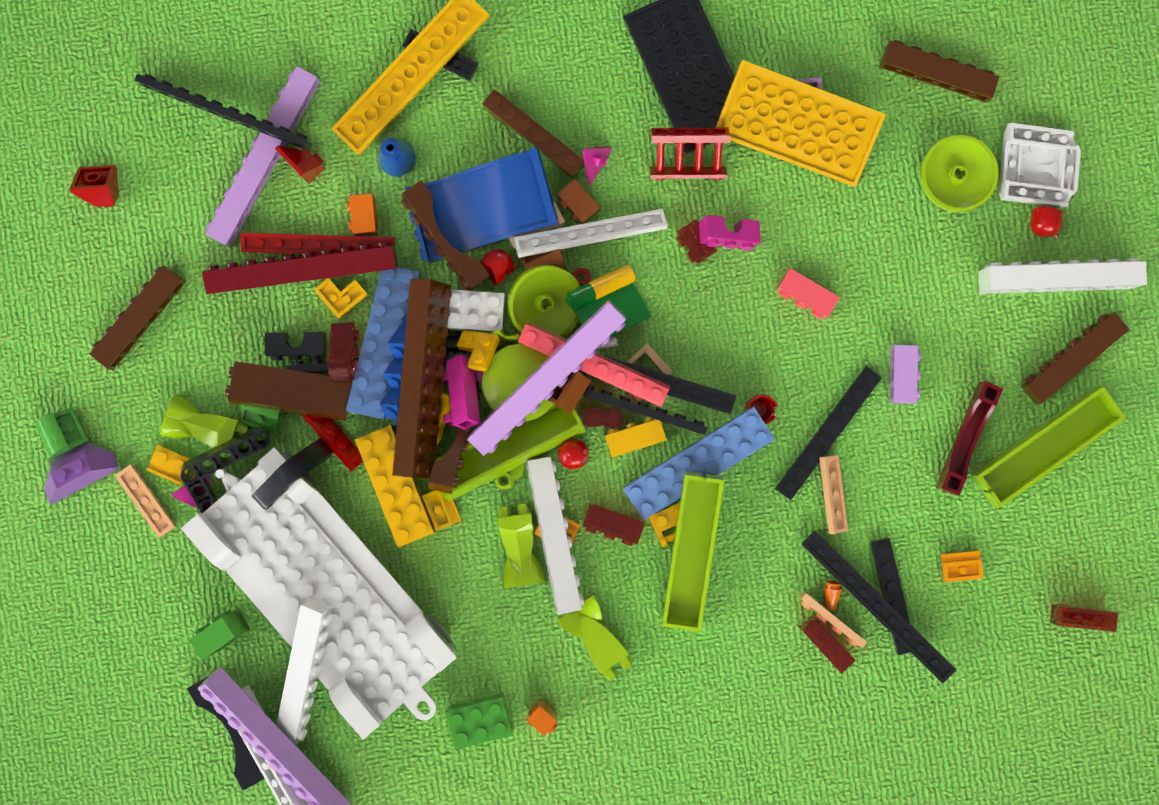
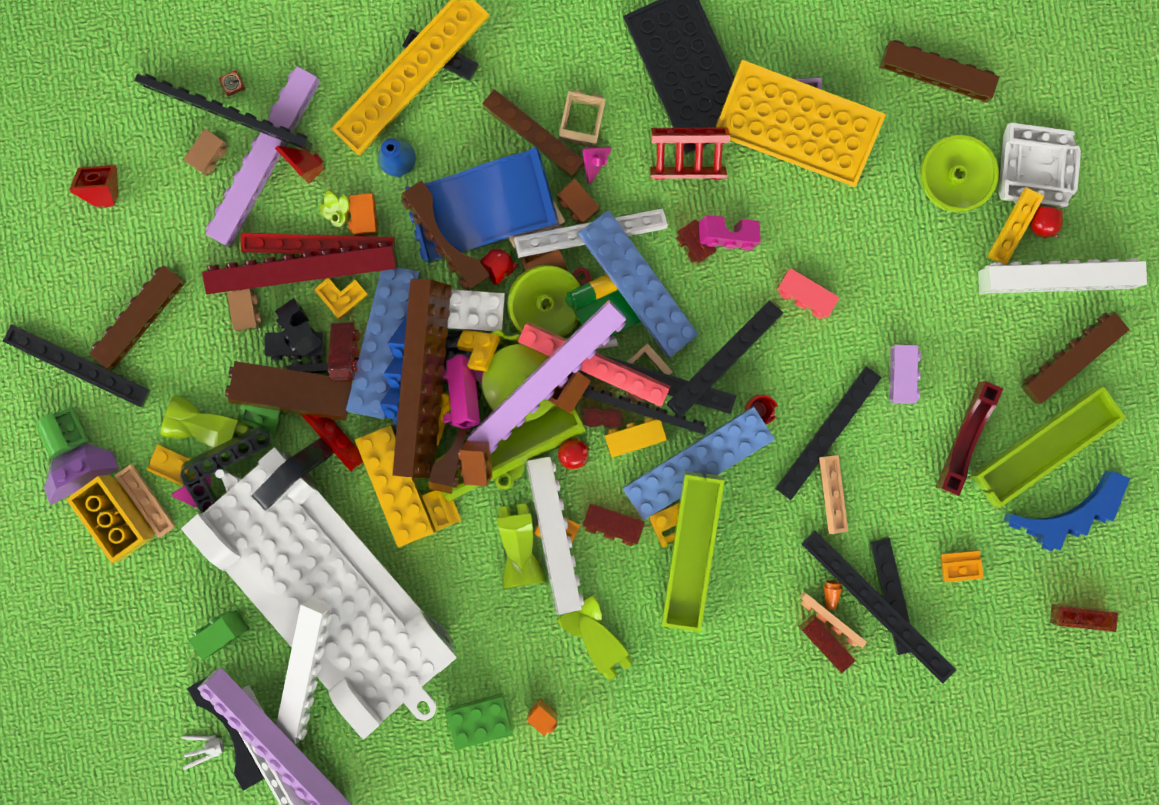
none -> black plate [2,324,151,407]
none -> yellow brick [66,475,154,563]
none -> white plant [182,735,224,770]
none -> medium nougat brick [183,129,229,176]
none -> tile [219,70,245,97]
none -> medium nougat brick [227,289,262,332]
none -> black arch [275,298,322,357]
none -> lime plate [319,190,350,227]
none -> dark orange brick [458,441,493,486]
none -> tan window [559,90,606,148]
none -> medium blue plate [577,210,698,358]
none -> black plate [667,300,783,418]
none -> yellow plate [987,187,1044,265]
none -> blue arch [1004,471,1130,552]

